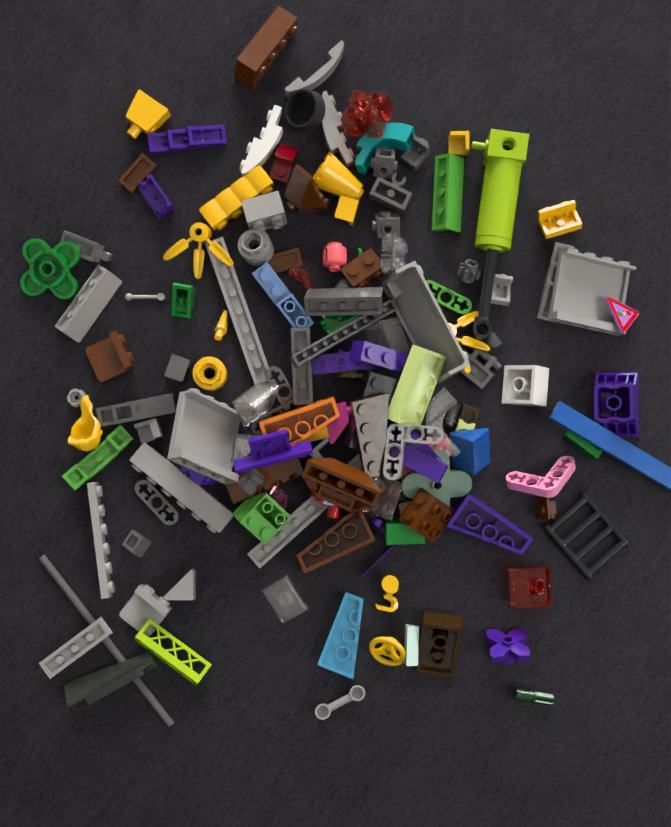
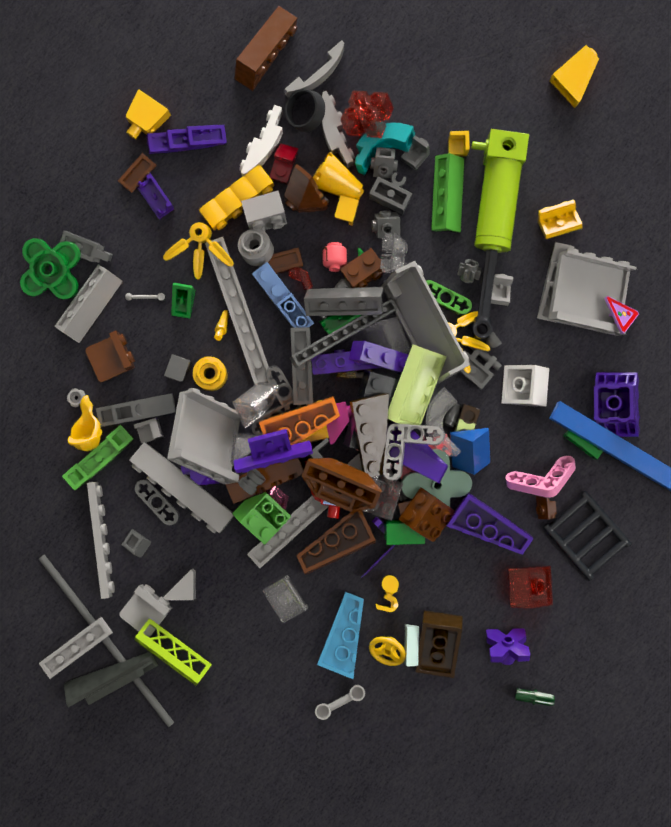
none -> yellow slope [549,45,599,108]

